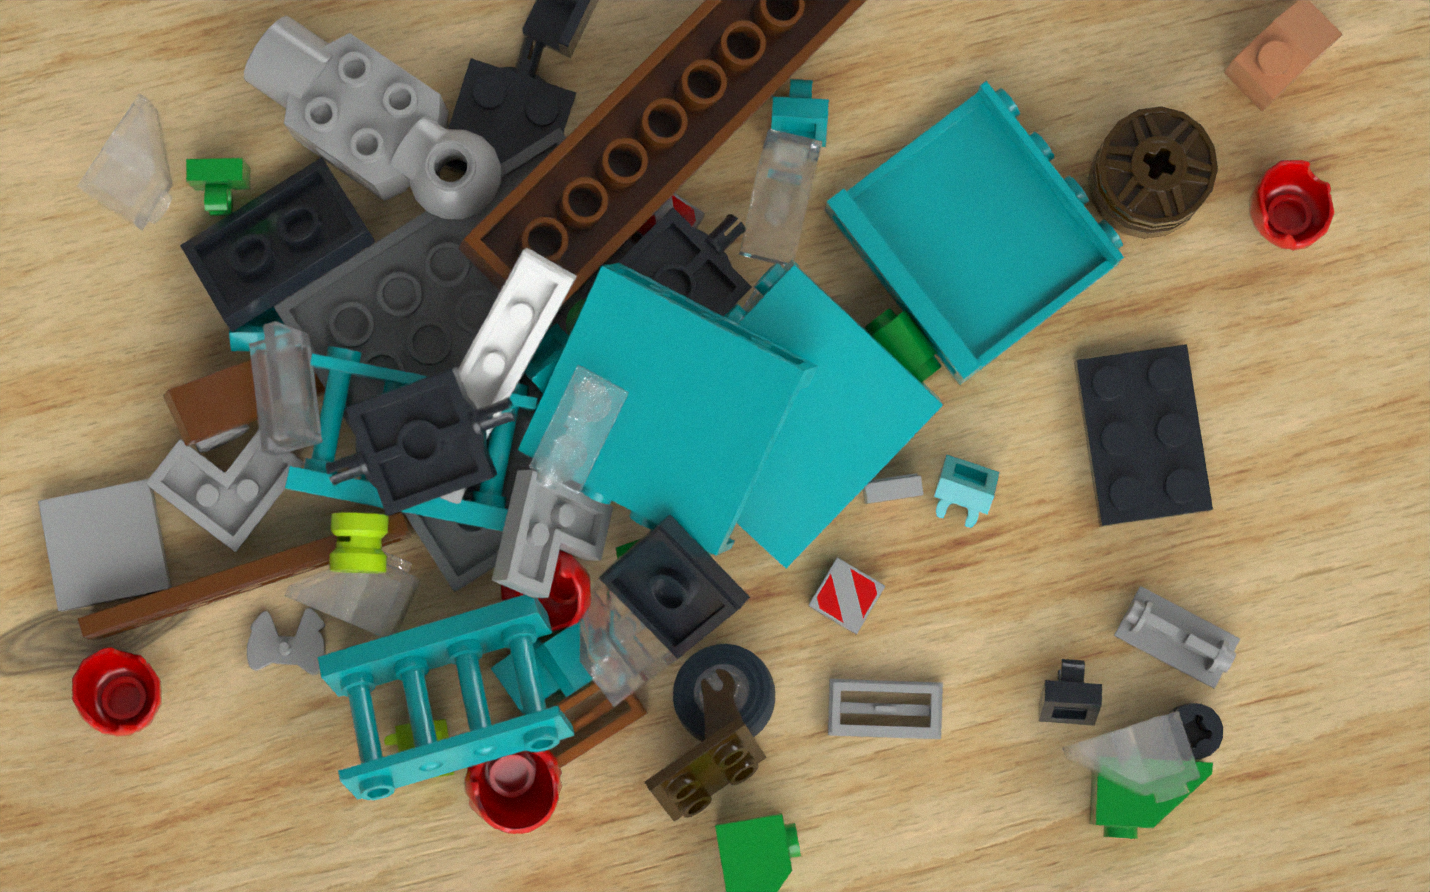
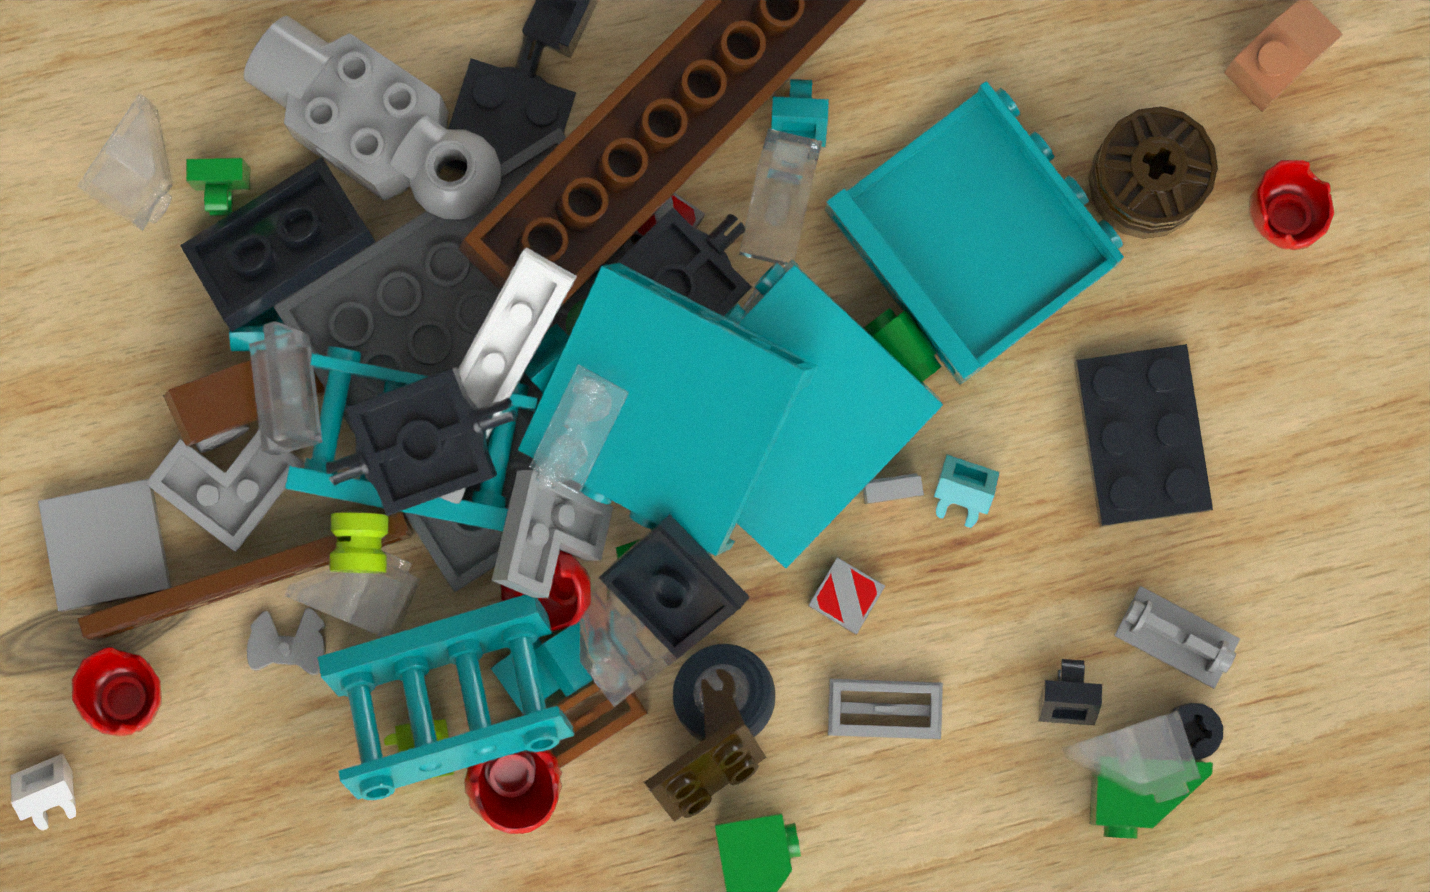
none -> white tile [11,754,76,830]

